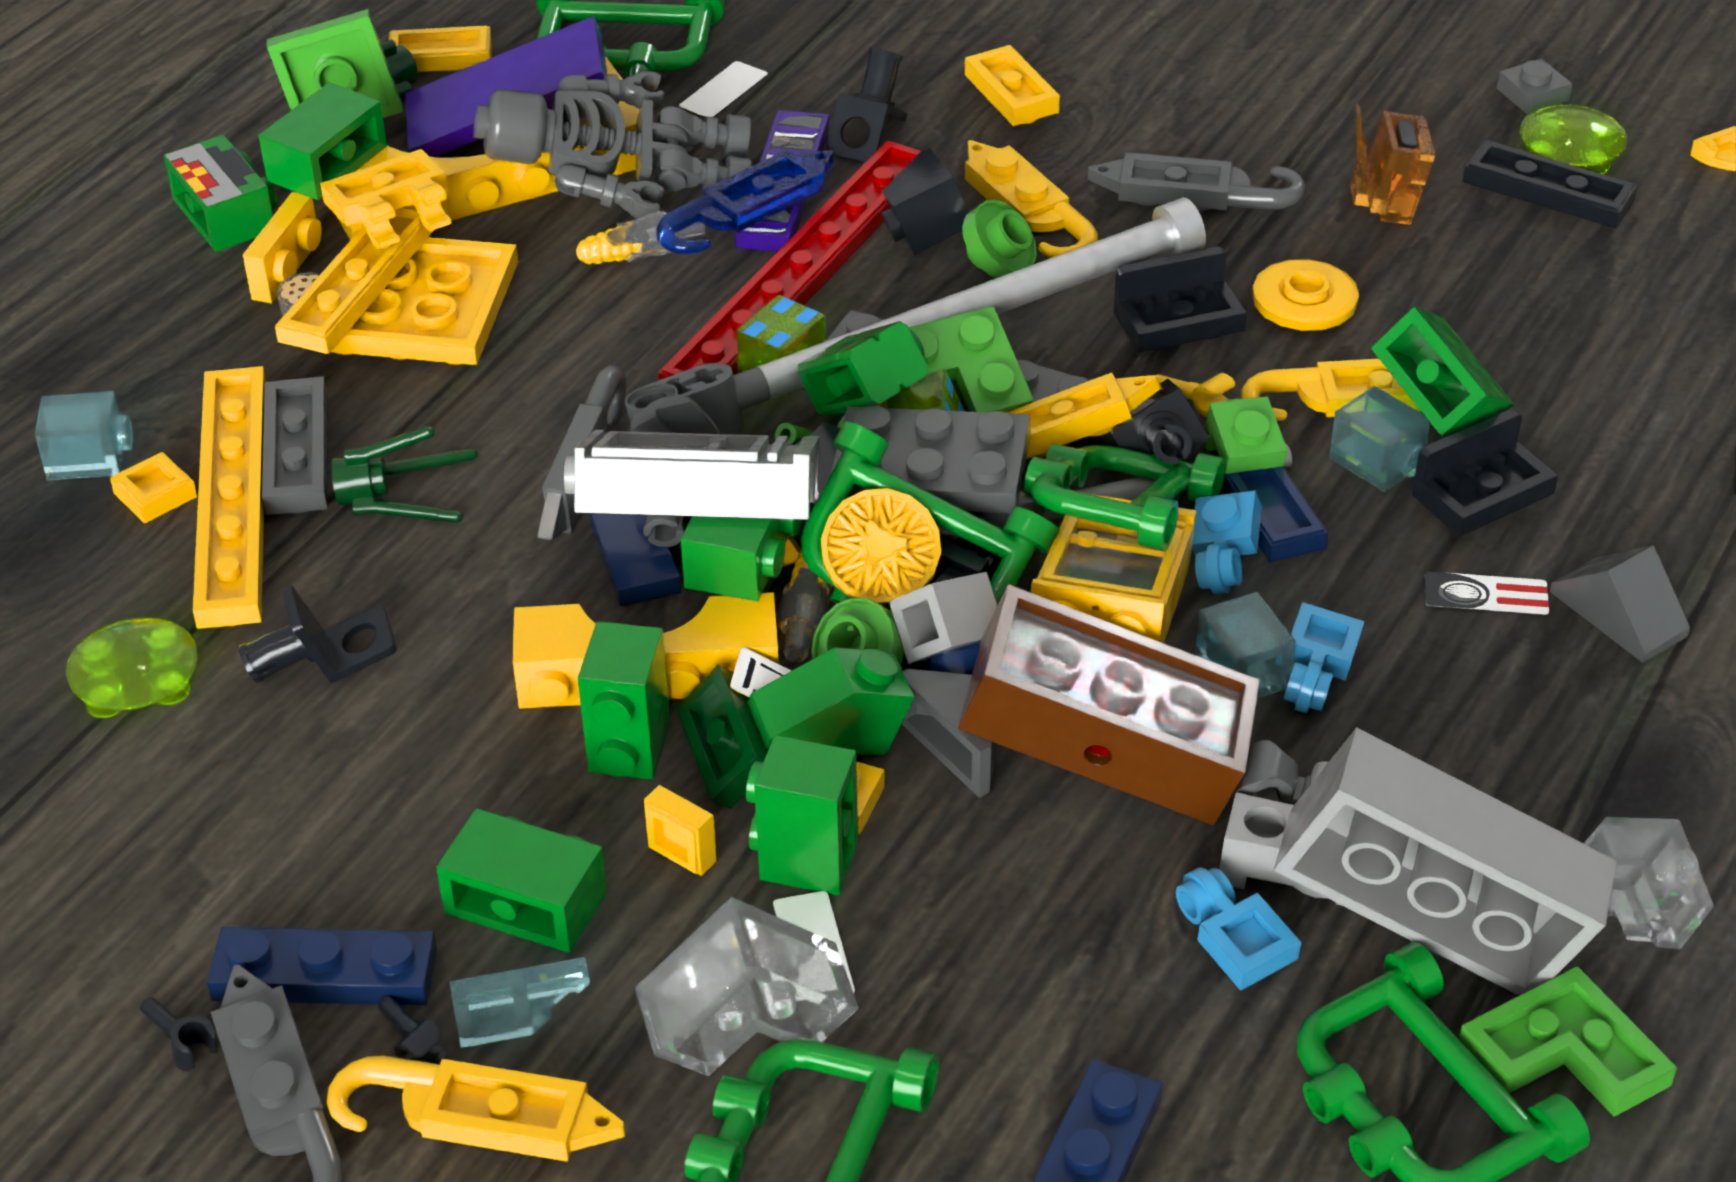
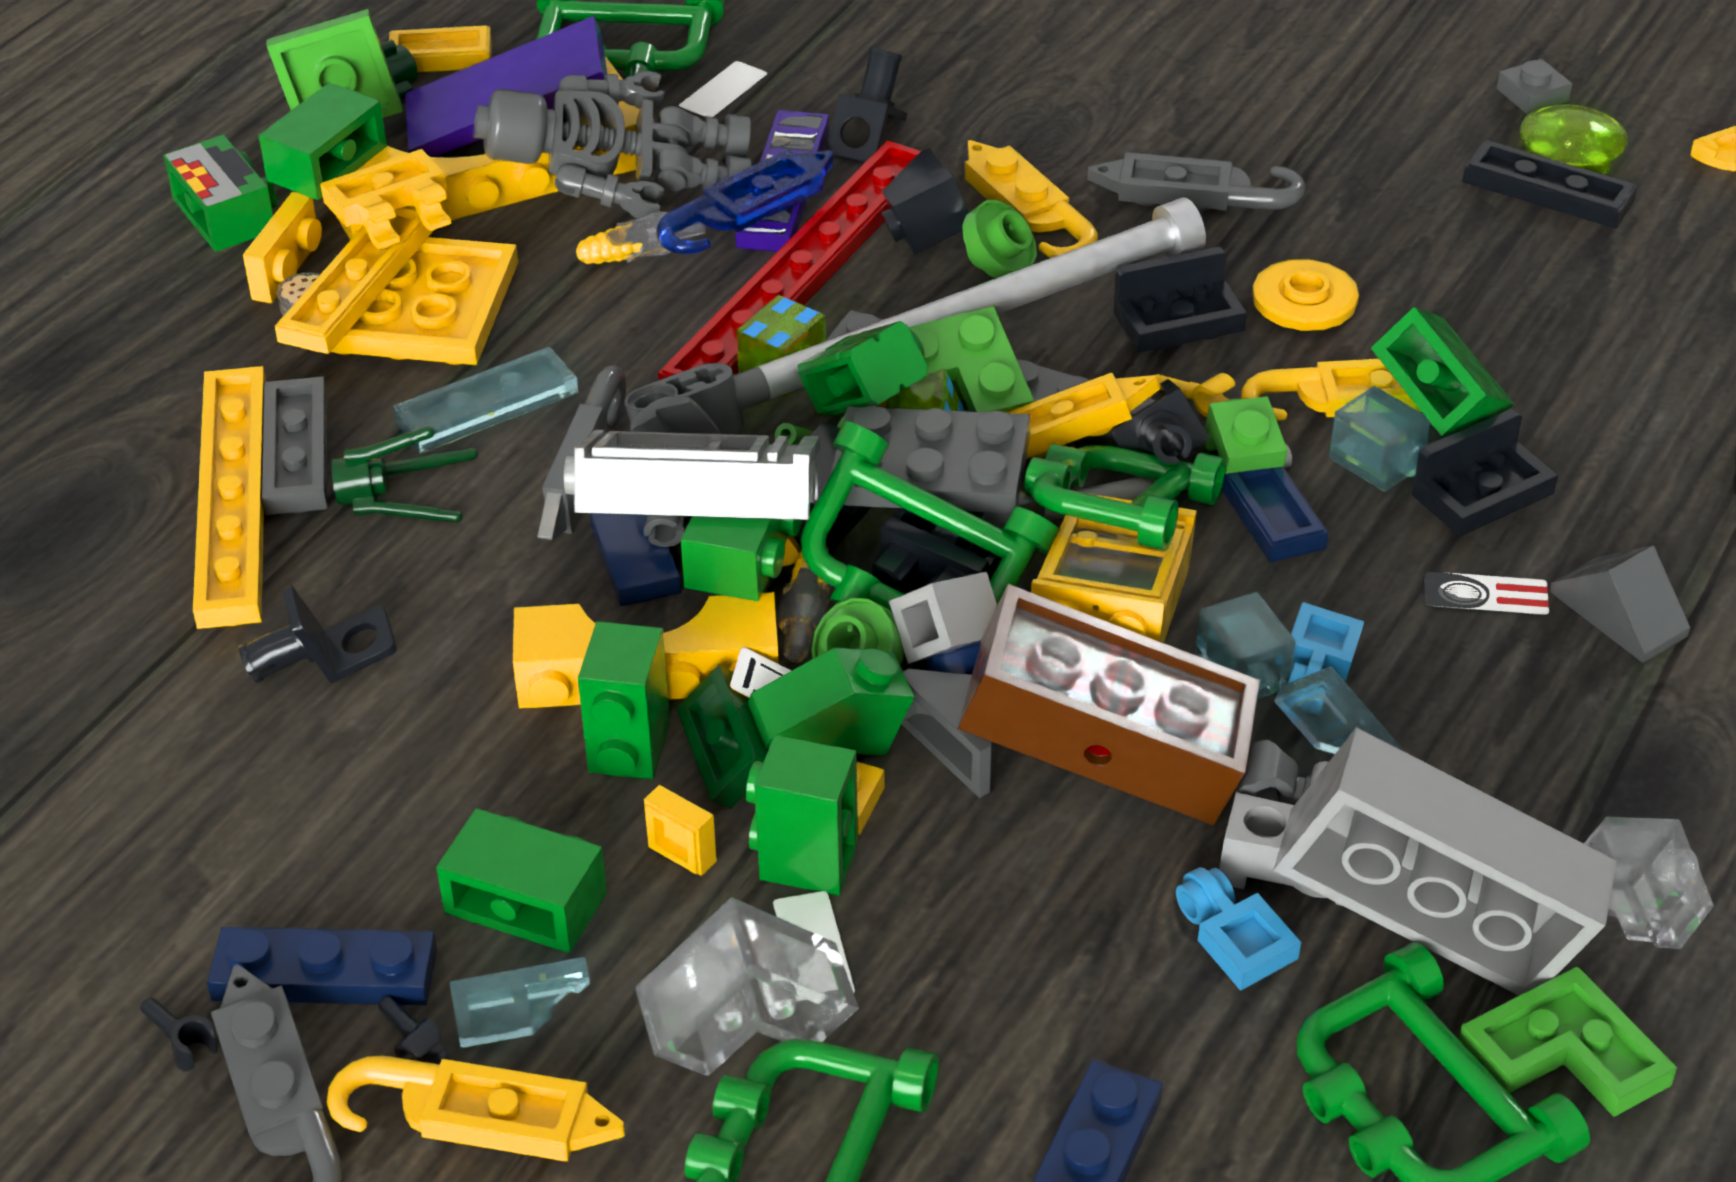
clear light blue brick [35,391,133,480] -> none
clear neon green dish [66,617,198,718] -> none
yellow tile [110,452,197,524] -> none
yellow wheel [821,488,941,606] -> none
yellow plate [965,45,1060,126] -> none
dark azure plate [1192,490,1262,594] -> none
clear orange piece [1350,104,1435,225] -> none
none -> clear light blue tile [393,347,578,454]
none -> clear light blue tile [1274,666,1405,754]

